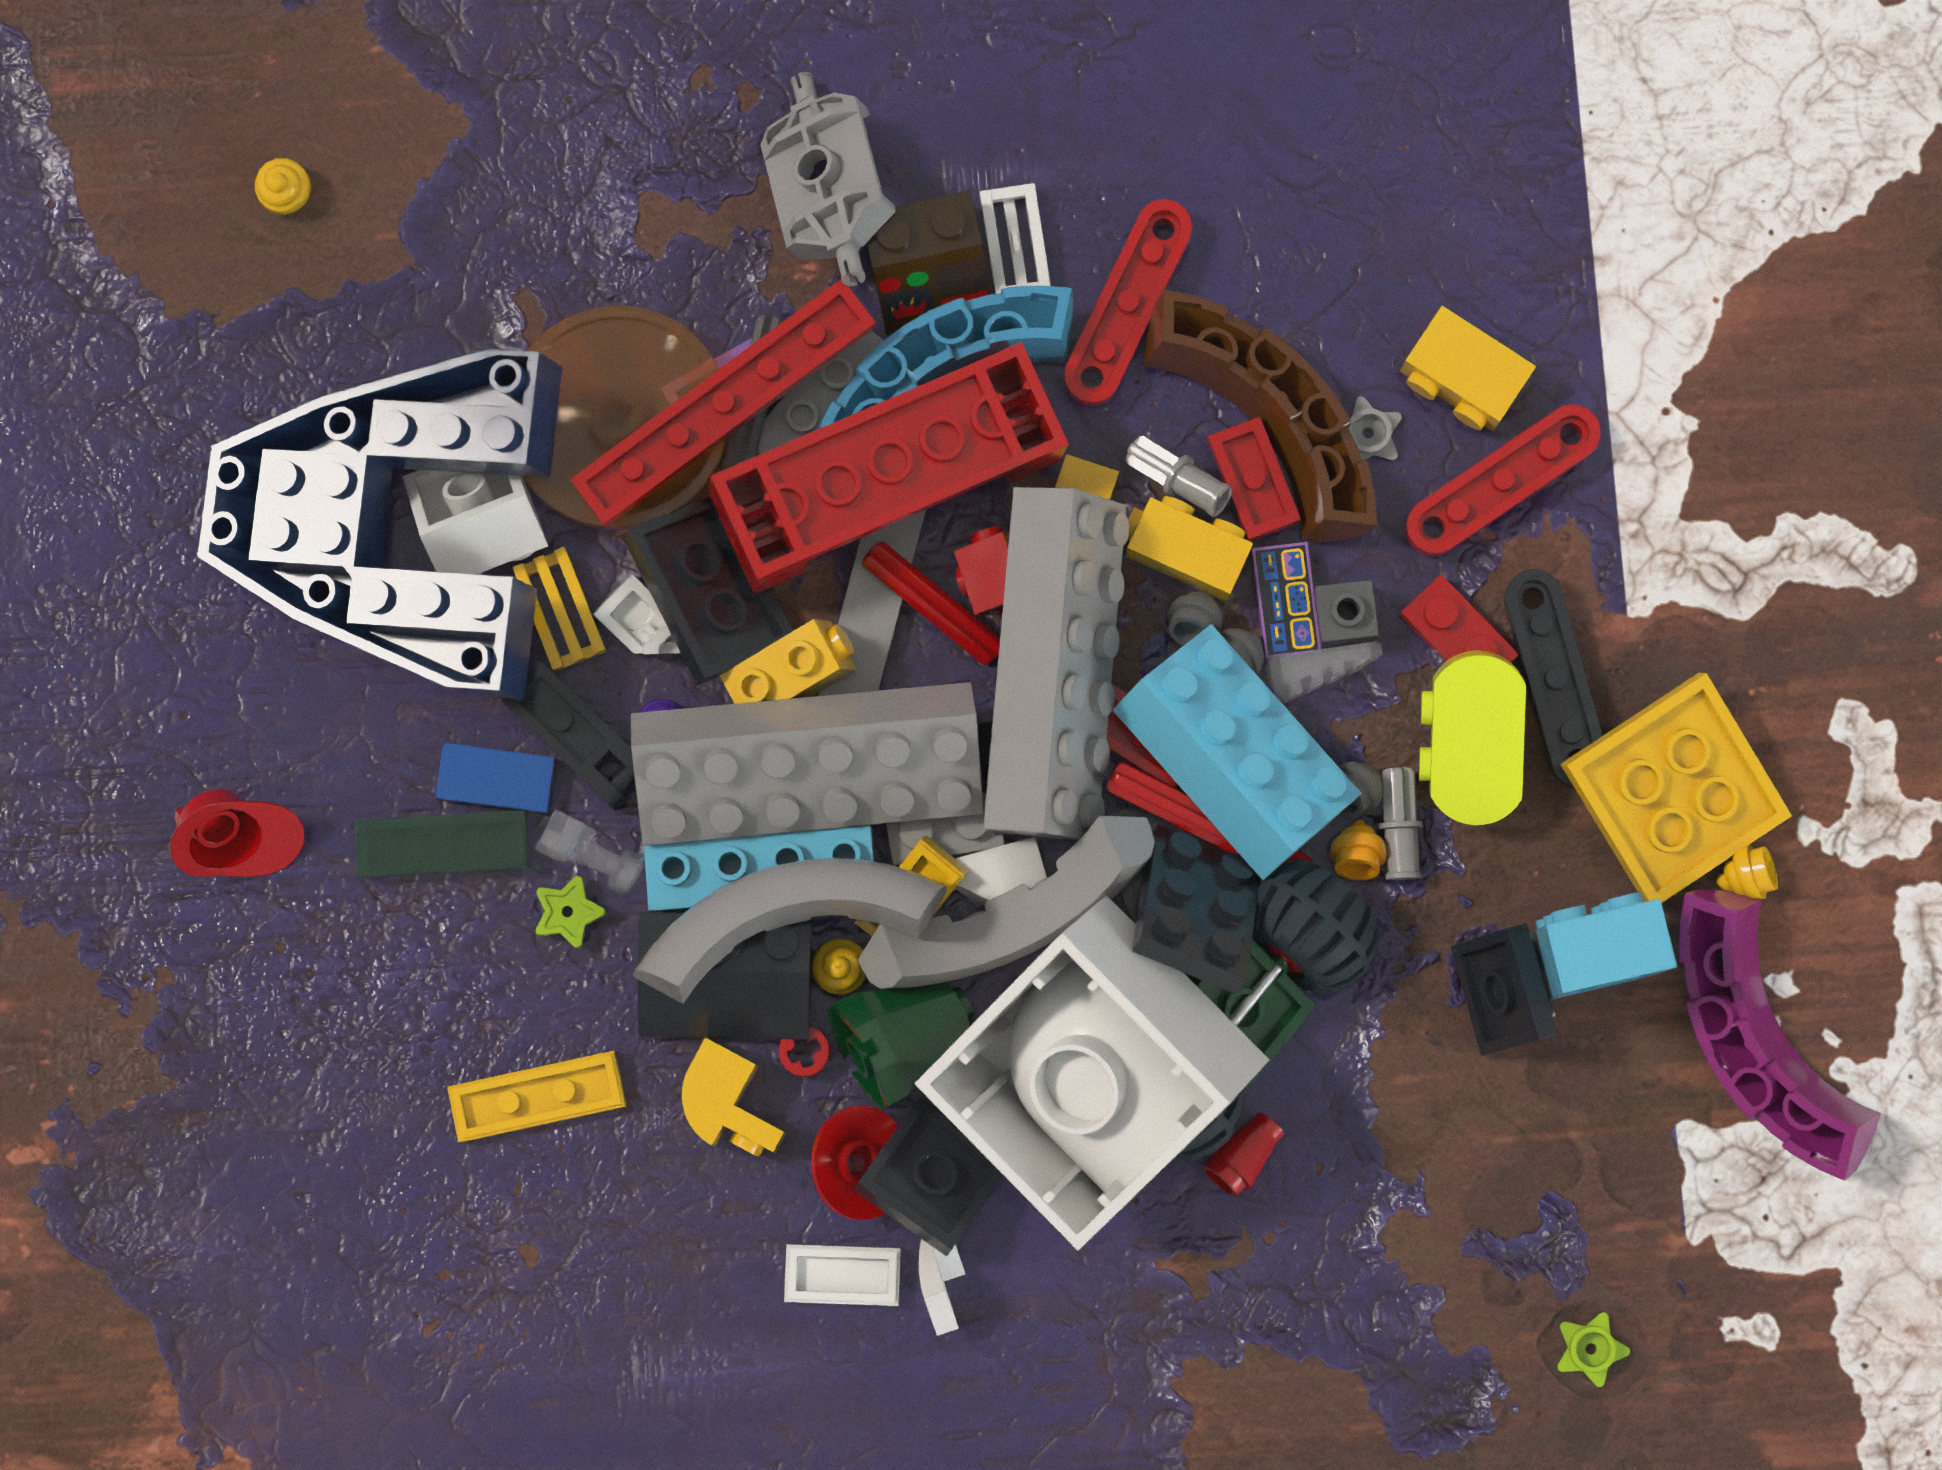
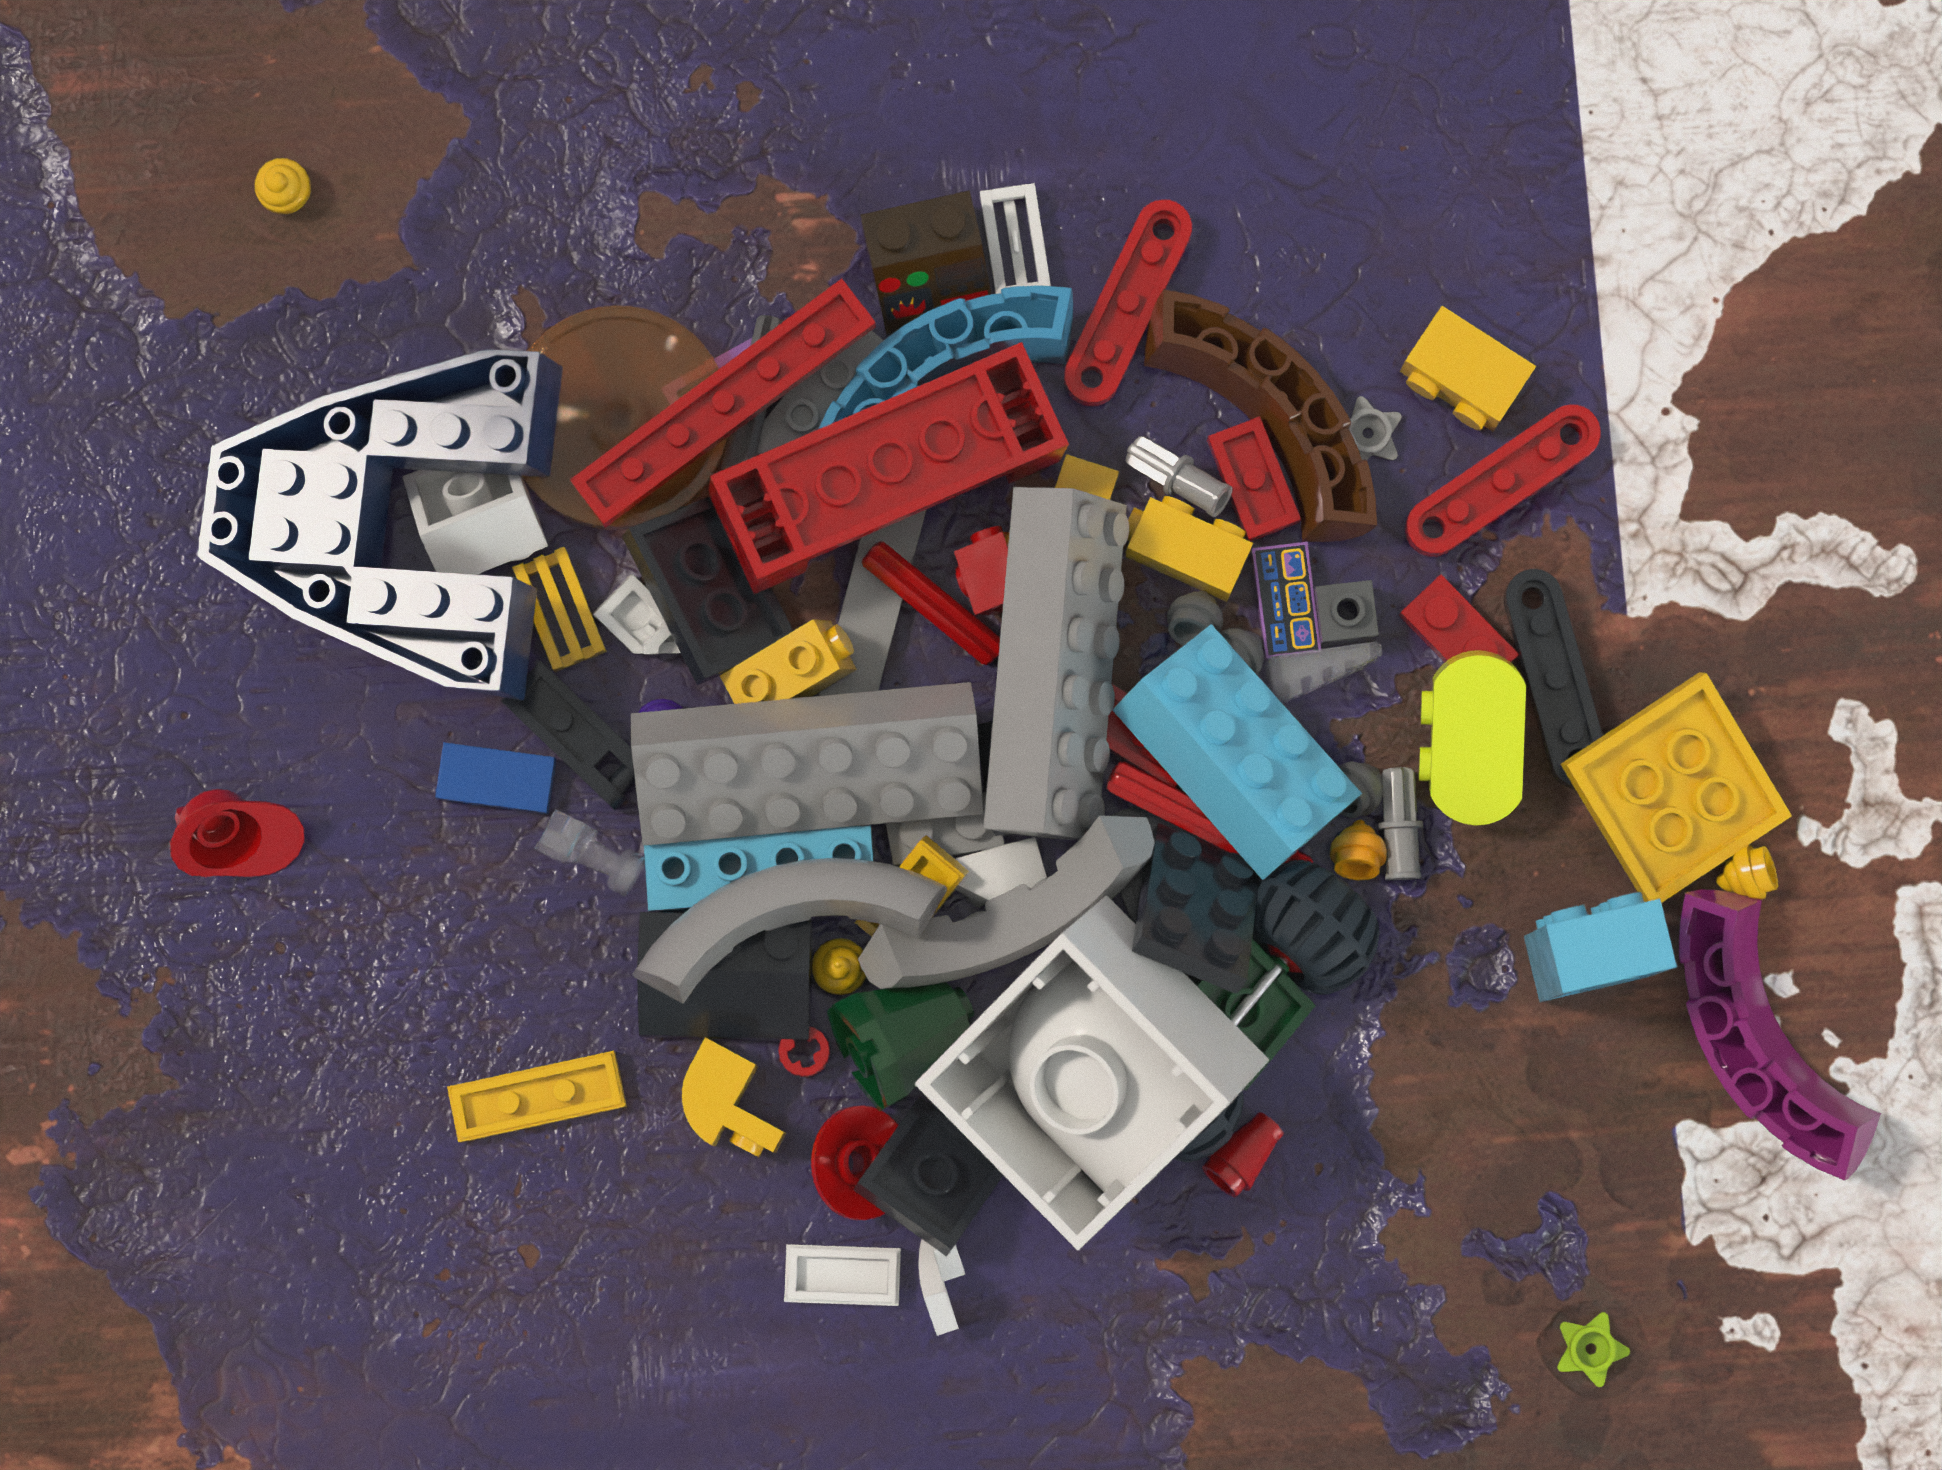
clear green plate [355,810,529,878] -> none
lime plate [535,875,606,949] -> none
light grey plate [761,72,896,286] -> none
black plate [1451,923,1558,1056] -> none

